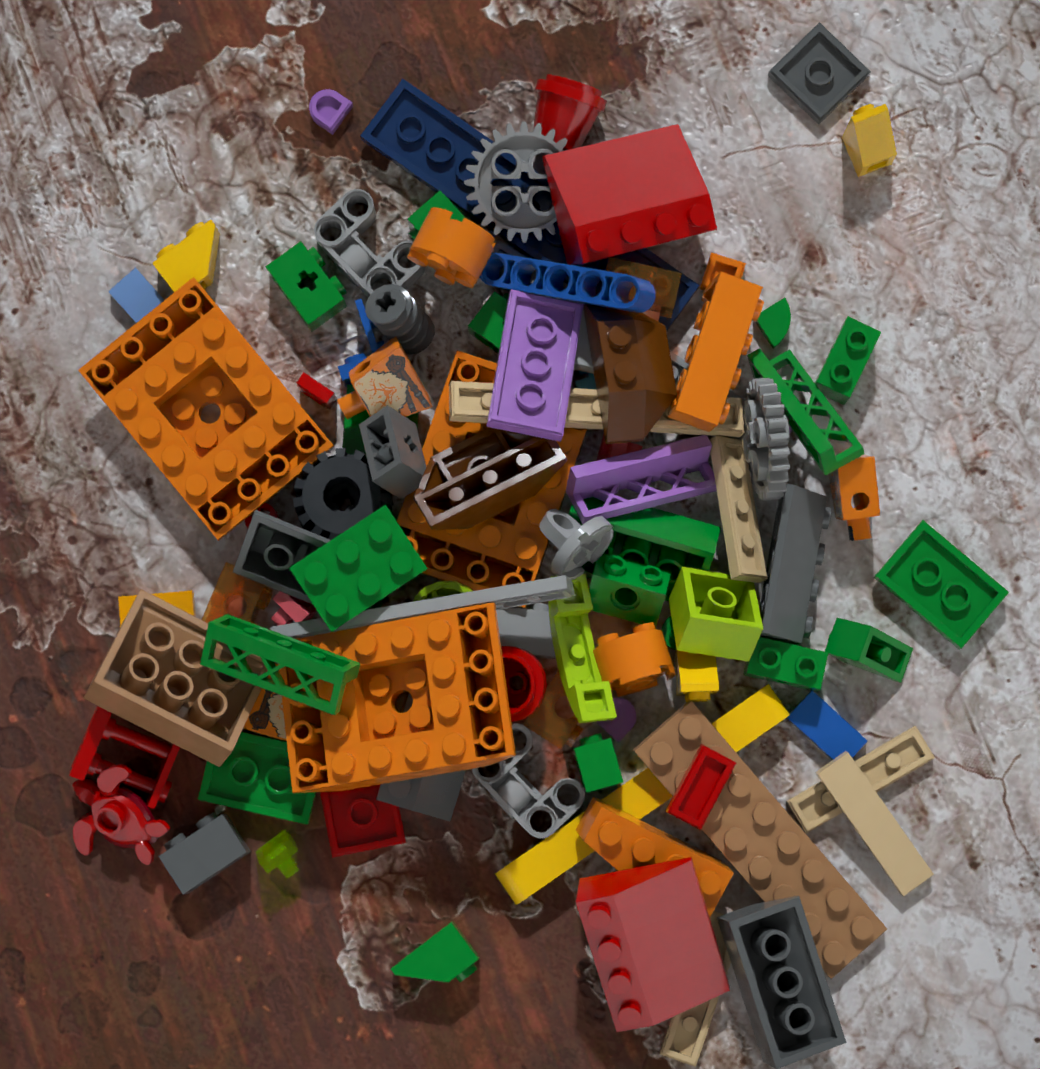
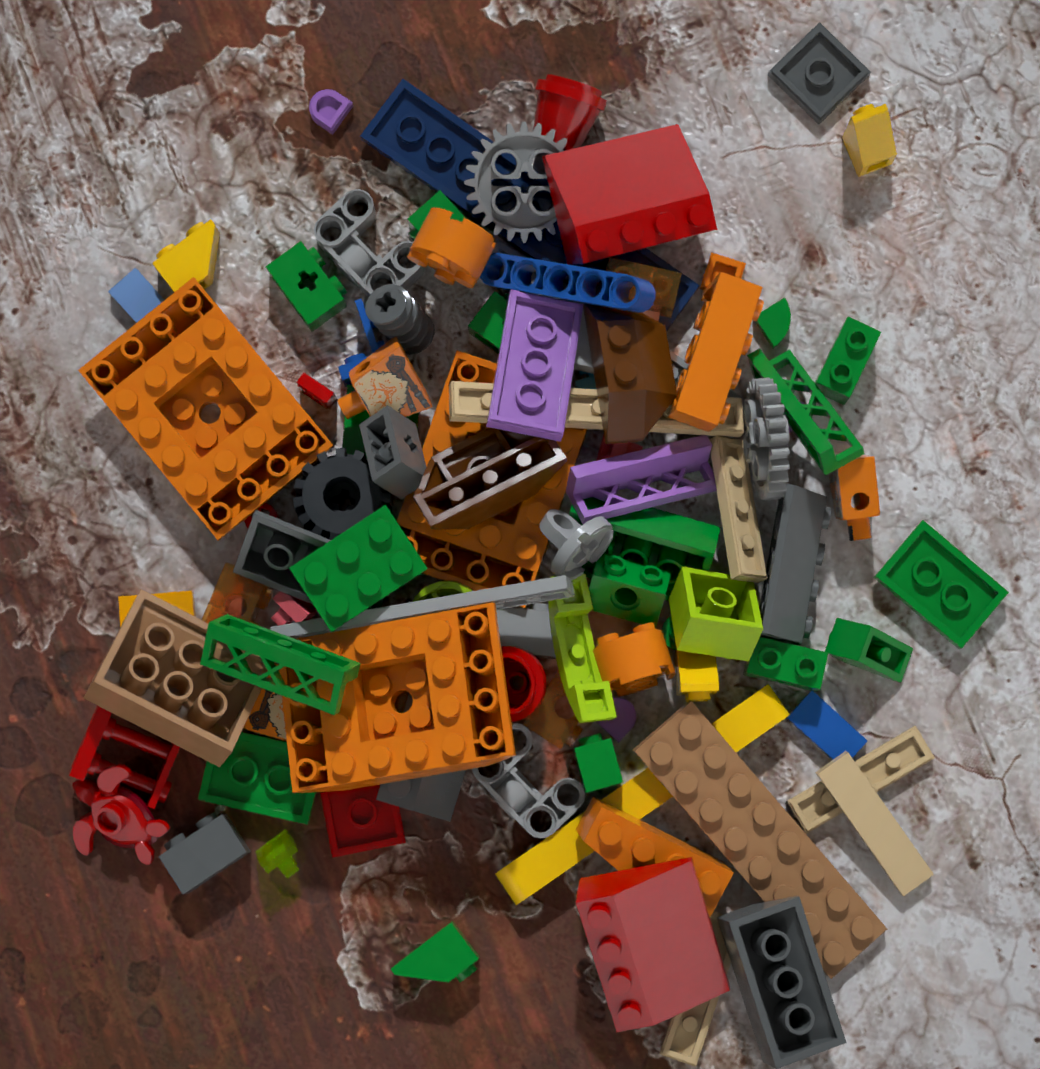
red tile [666,744,736,830] -> none

